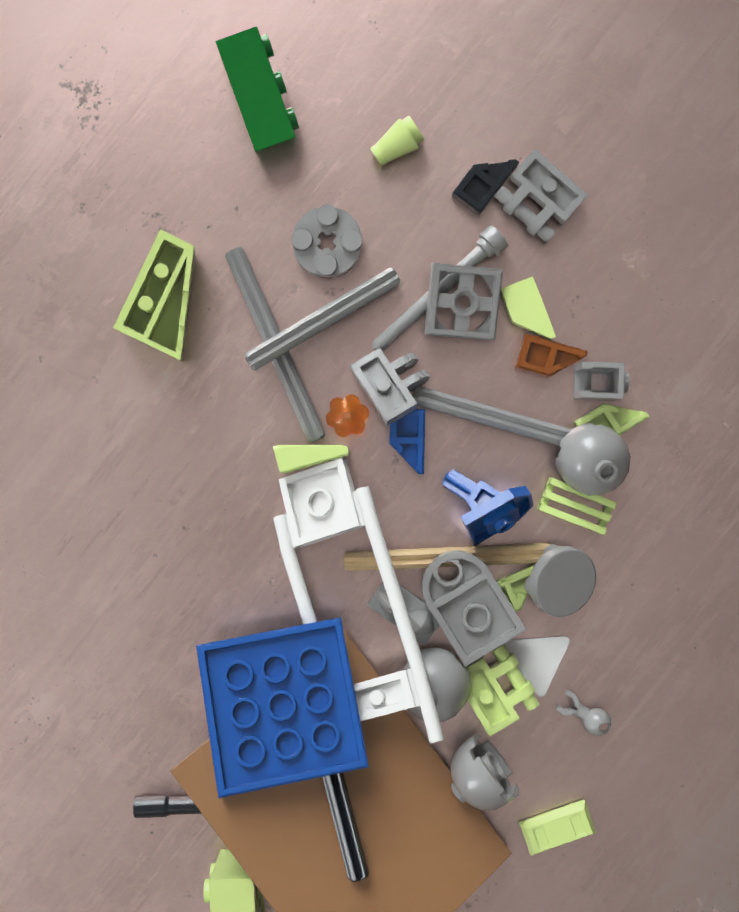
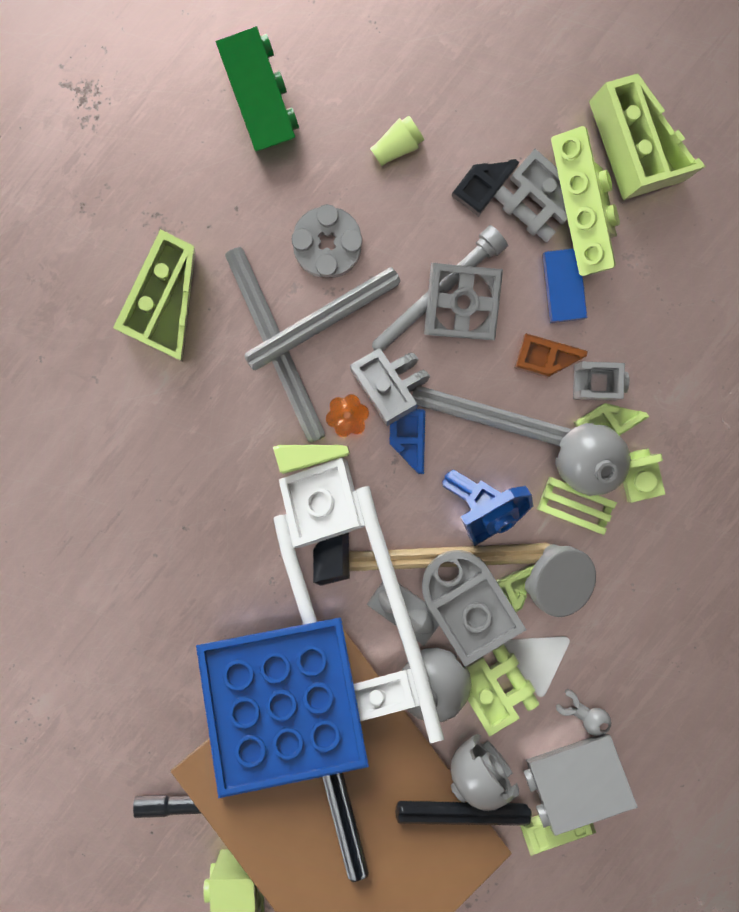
yellowish green tile [500,276,556,340] -> none
none -> black tile [313,532,350,586]
none -> black axle [395,801,532,826]
none -> light grey brick [523,734,638,836]
none -> blue tile [542,249,587,323]
none -> yellowish green bracket [551,126,620,276]
none -> yellowish green wedge [589,73,705,200]
none -> yellowish green bracket [623,448,666,503]

